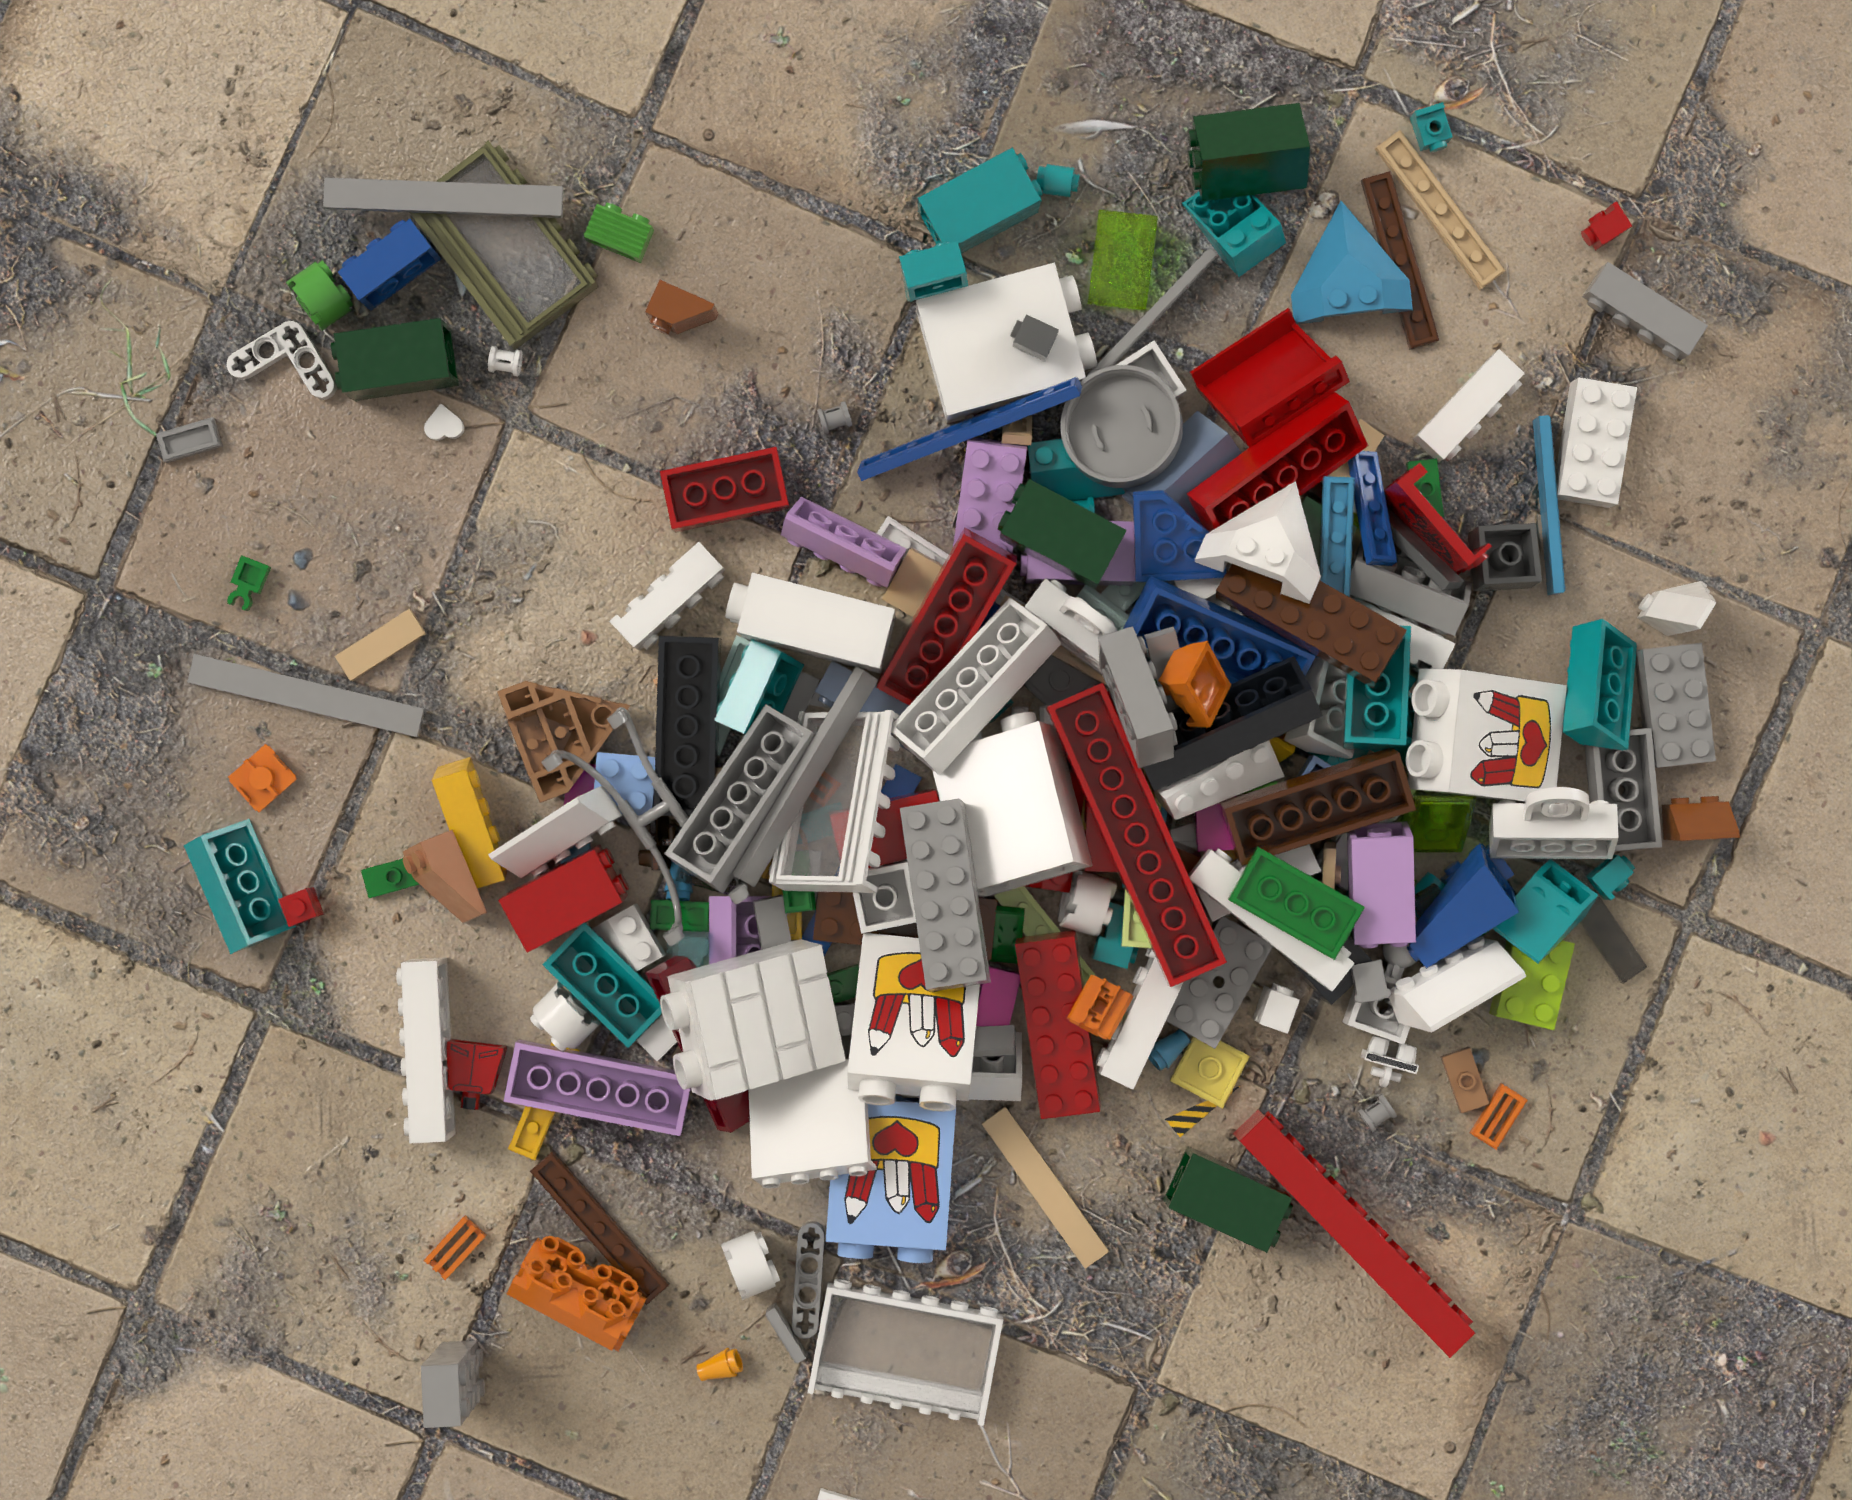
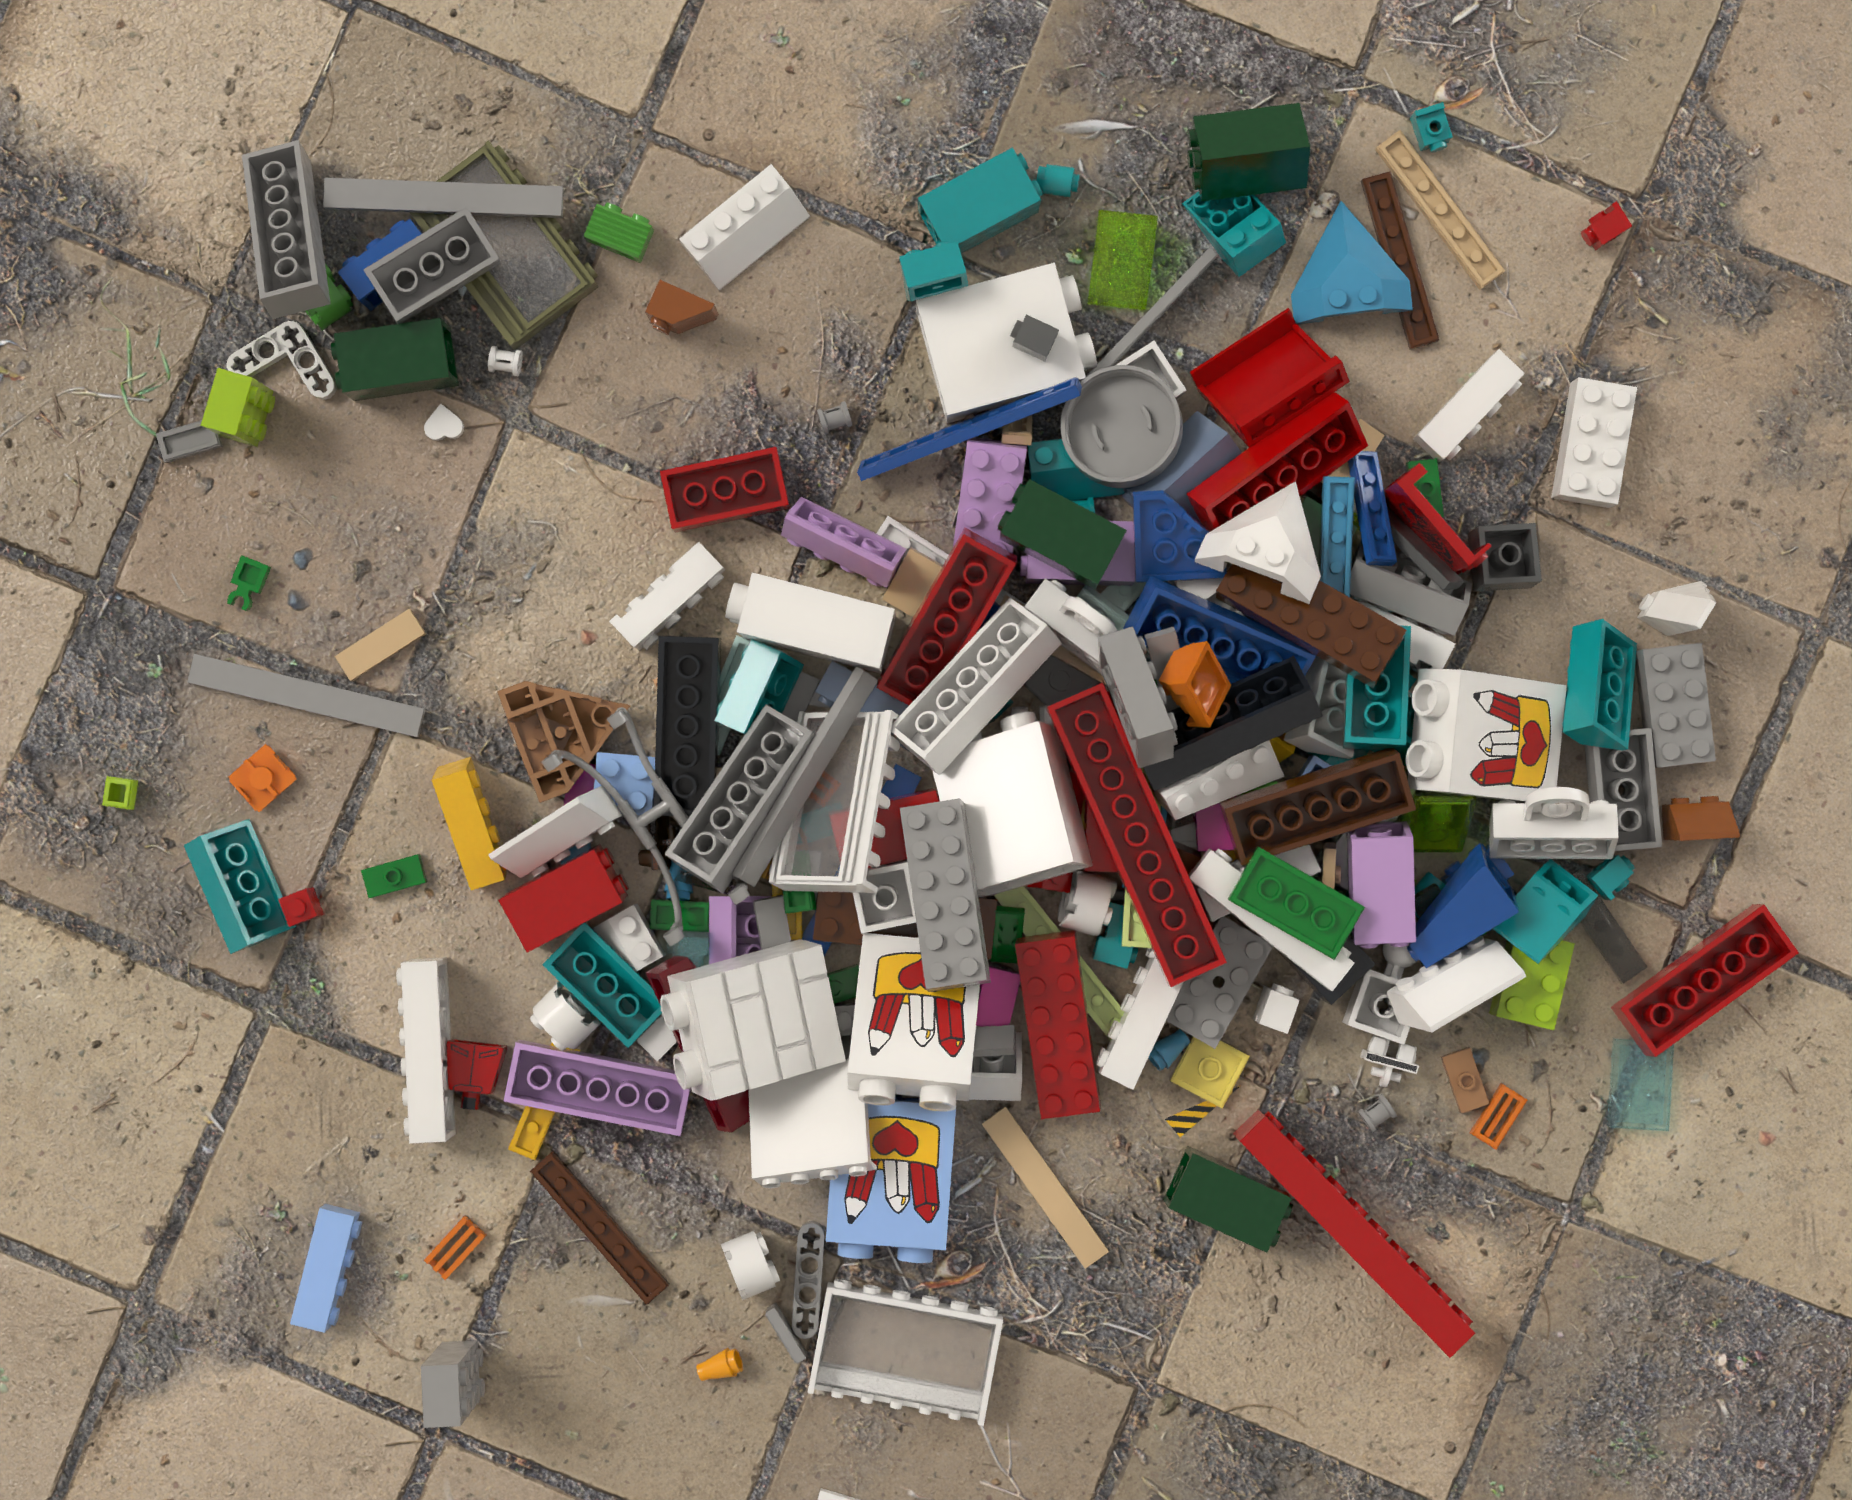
nougat slope [403,830,487,923] -> none
orange brick [507,1236,647,1352] -> none
orange piece [1067,975,1134,1040] -> none
light grey tile [1351,960,1391,1003] -> none
dark azure tile [1533,415,1565,595] -> none
light grey brick [1582,262,1708,360] -> none
none -> lime brick [102,776,139,810]
none -> lime brick [200,368,275,447]
none -> light grey brick [242,140,331,319]
none -> light blue brick [290,1204,362,1333]
none -> light grey slope [363,207,500,324]
none -> white slope [679,164,810,291]
none -> clear light blue tile [1607,1038,1674,1131]
none -> red brick [1611,904,1799,1057]

